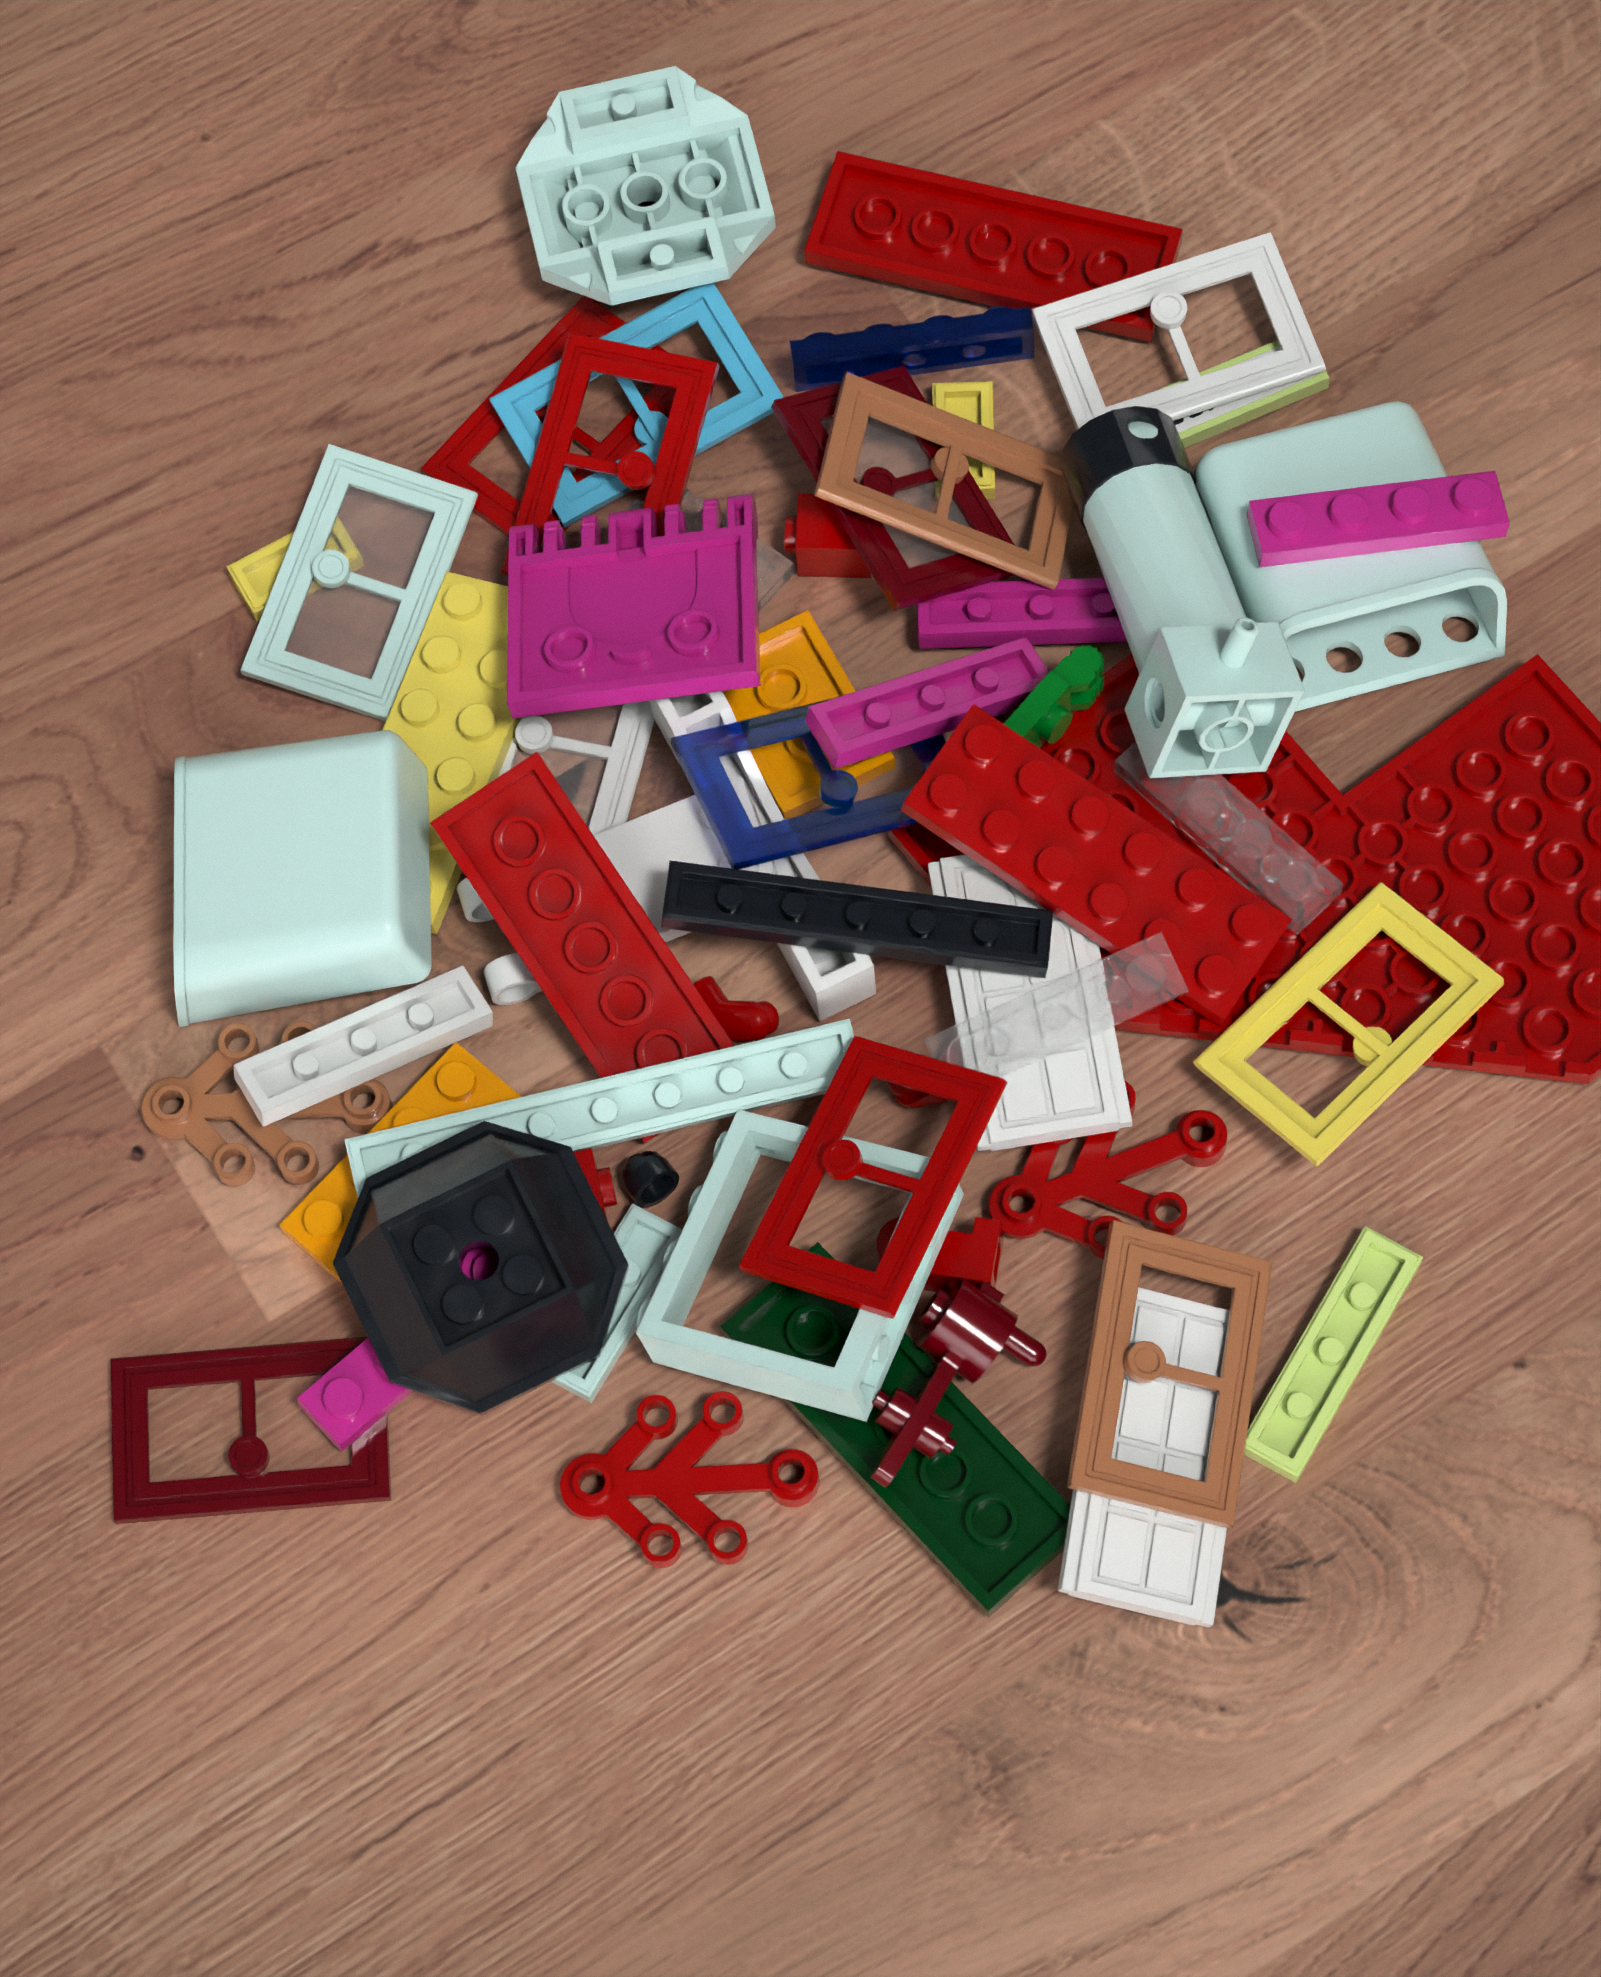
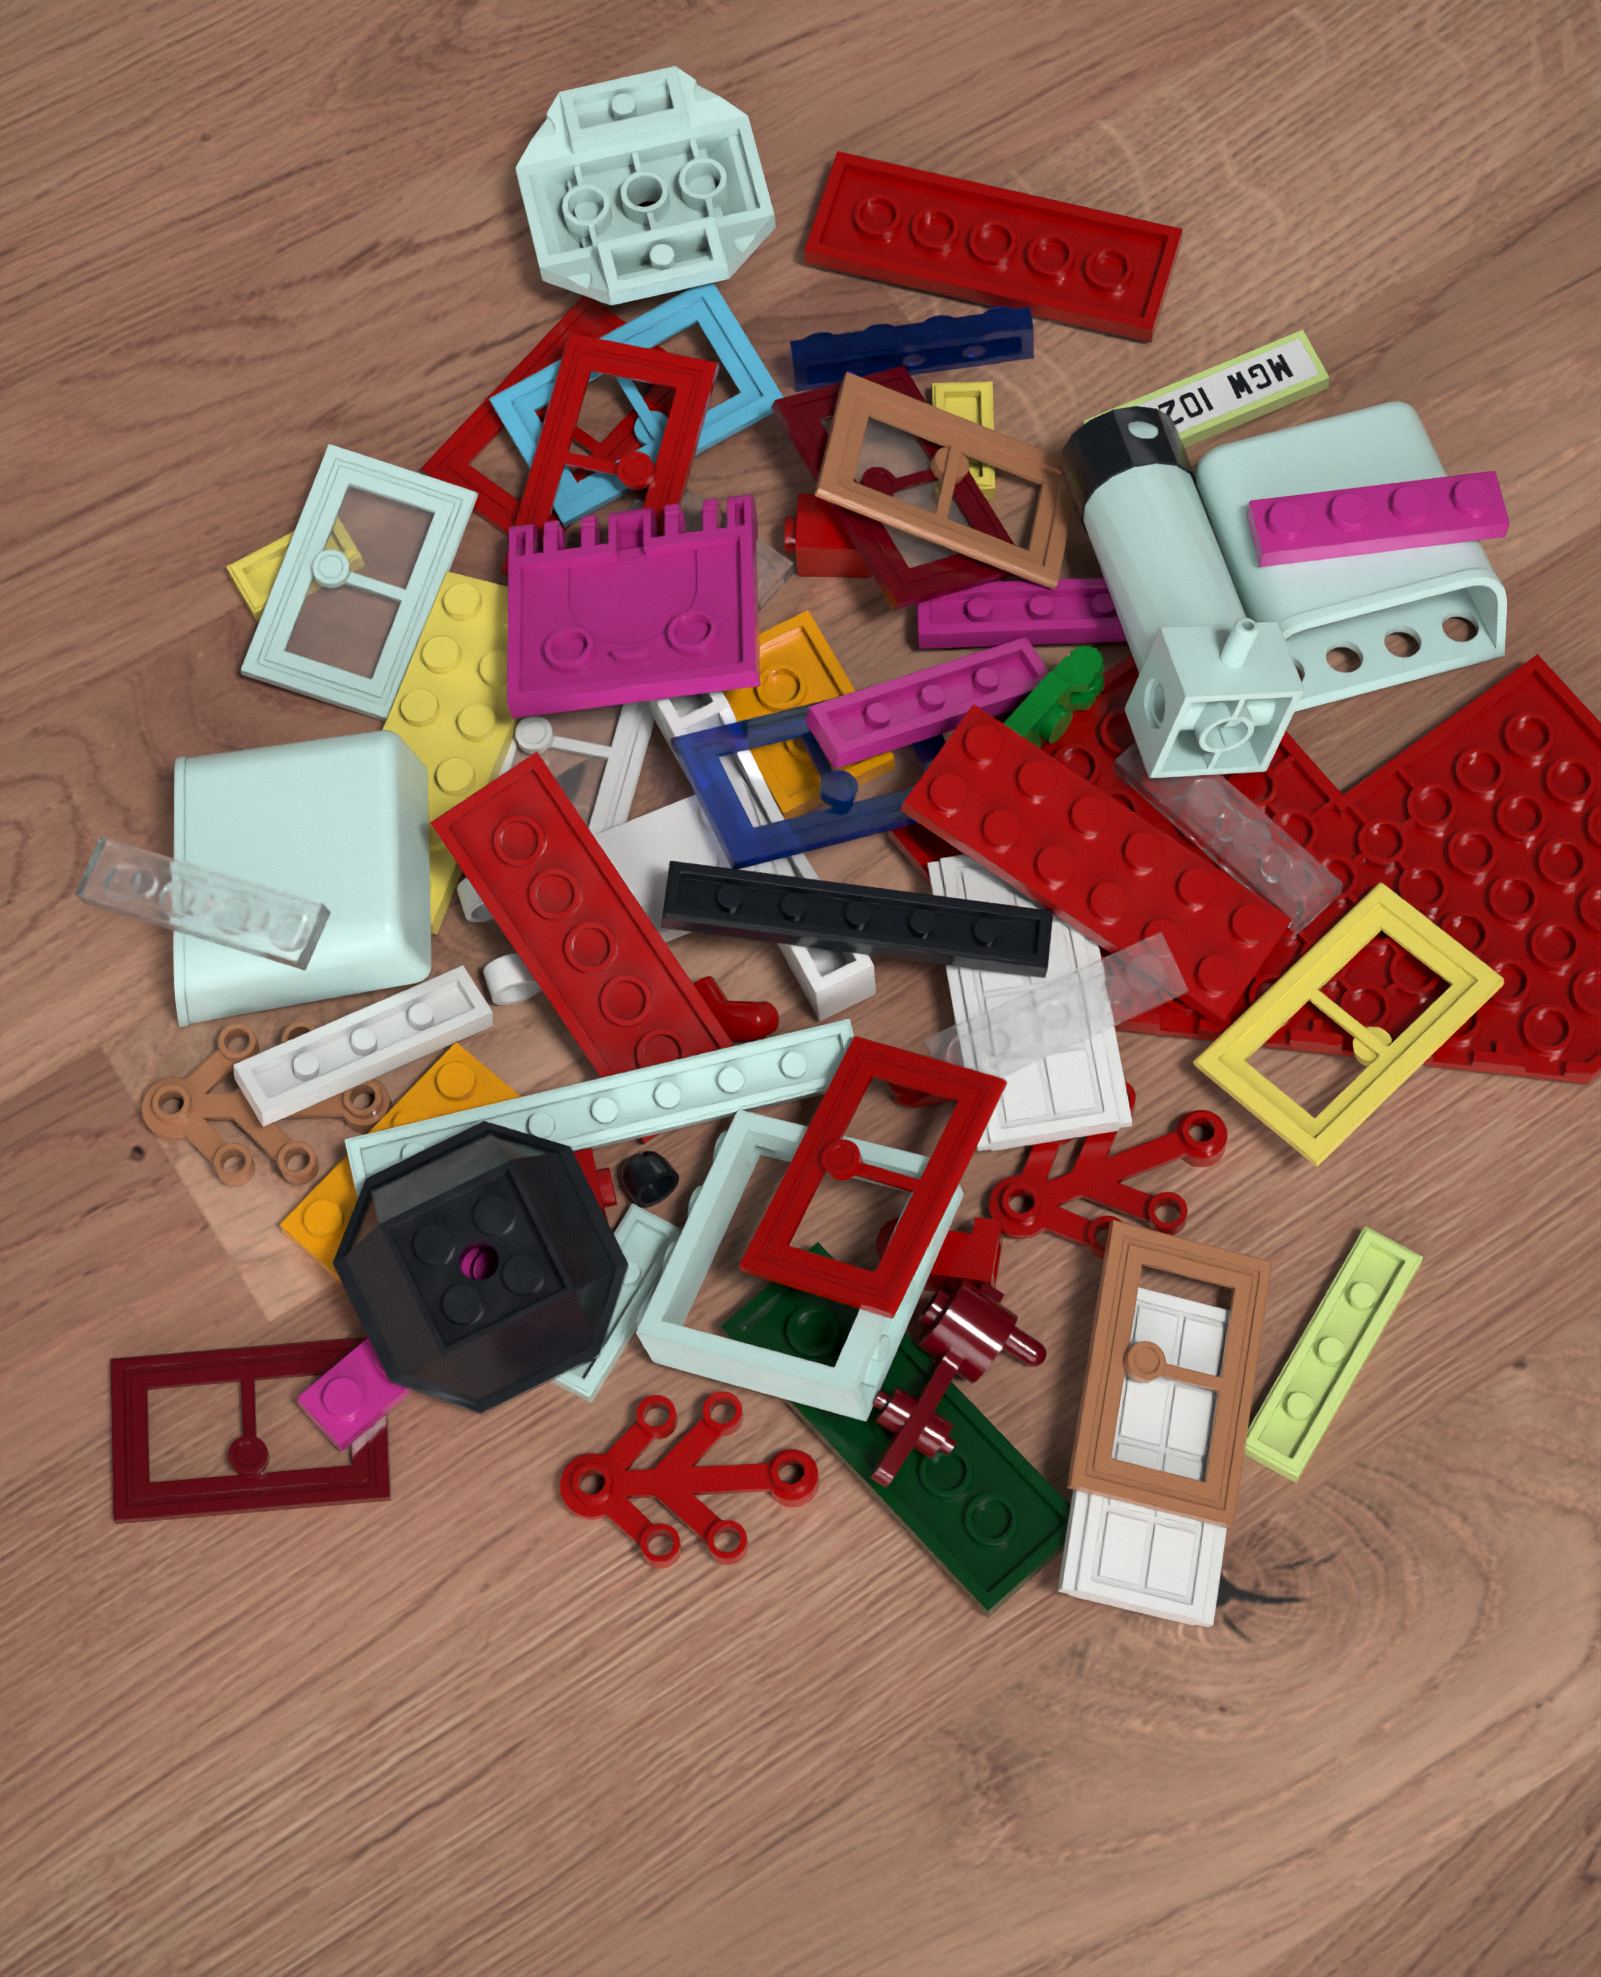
white door [1032,232,1326,430] -> none
none -> clear plate [75,837,331,971]

